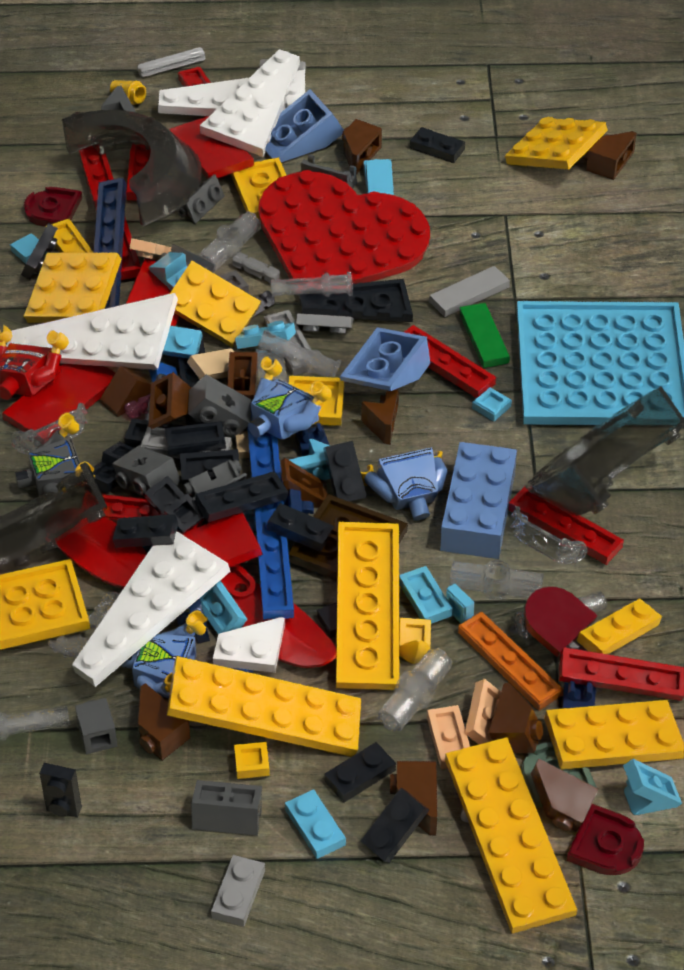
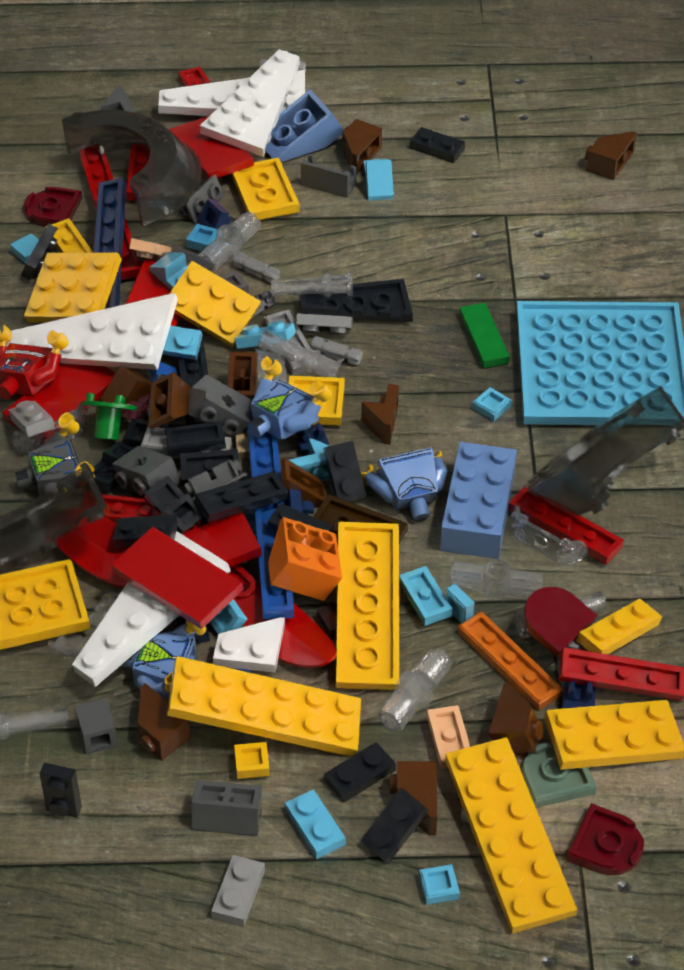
yellow cone [110,80,146,105] -> none
light grey axle [137,47,205,78] -> none
tan tile [187,348,234,379] -> none
red plate [259,170,430,295] -> none
medium blue slope [340,327,430,391] -> none
yellow plate [399,618,431,664] -> none
red plate [404,325,496,398] -> none
light grey tile [429,266,510,317] -> none
light nougat plate [465,679,501,744] -> none
yellow plate [505,117,608,170] -> none
reddish brown slope [530,758,598,832] -> none
medium azure slope [623,759,682,815] -> none
none -> light grey plate [8,401,55,437]
none -> green piece [81,393,137,440]
none -> red tile [110,527,244,629]
none -> dark azure plate [186,224,221,254]
none -> dark blue tile [198,199,233,233]
none -> orange slope [268,517,342,601]
none -> light grey axle [310,336,363,365]
none -> medium azure tile [419,864,460,905]

